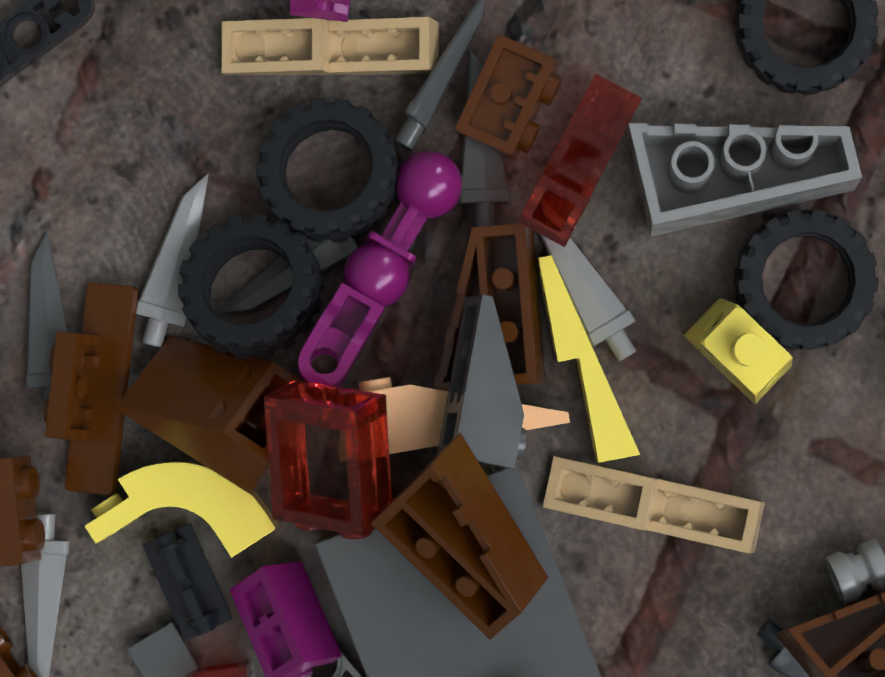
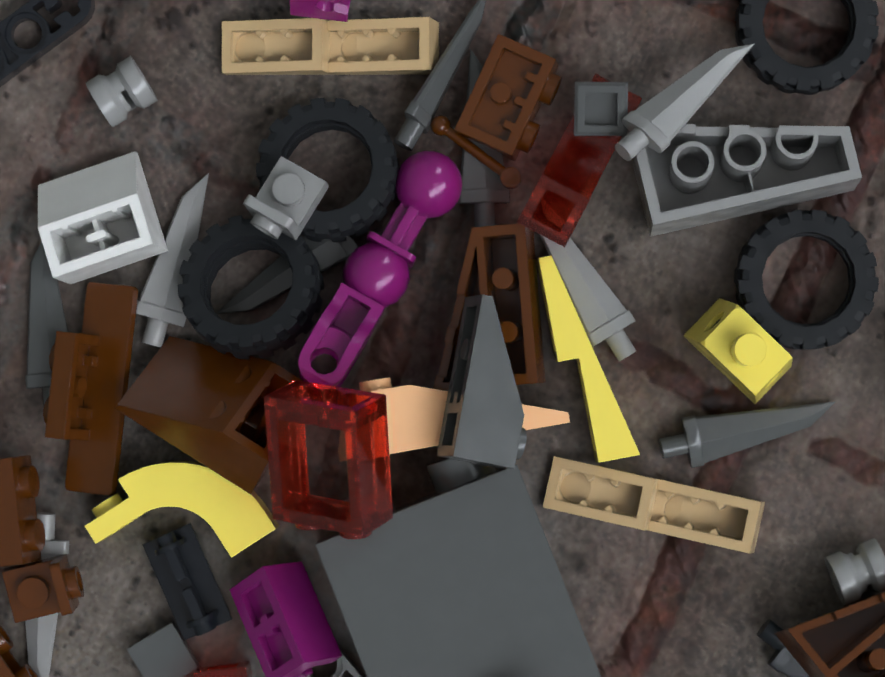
reddish brown wedge [371,432,549,640] -> none
none -> reddish brown bracket [2,554,84,623]
none -> white slope [38,151,168,284]
none -> light grey wheel [85,55,158,127]
none -> light grey bracket [243,156,329,240]
none -> reddish brown hinge [430,115,522,189]
none -> dark grey tile [574,81,628,136]
none -> light grey bar [615,44,754,161]
none -> dark grey bar [658,401,836,468]

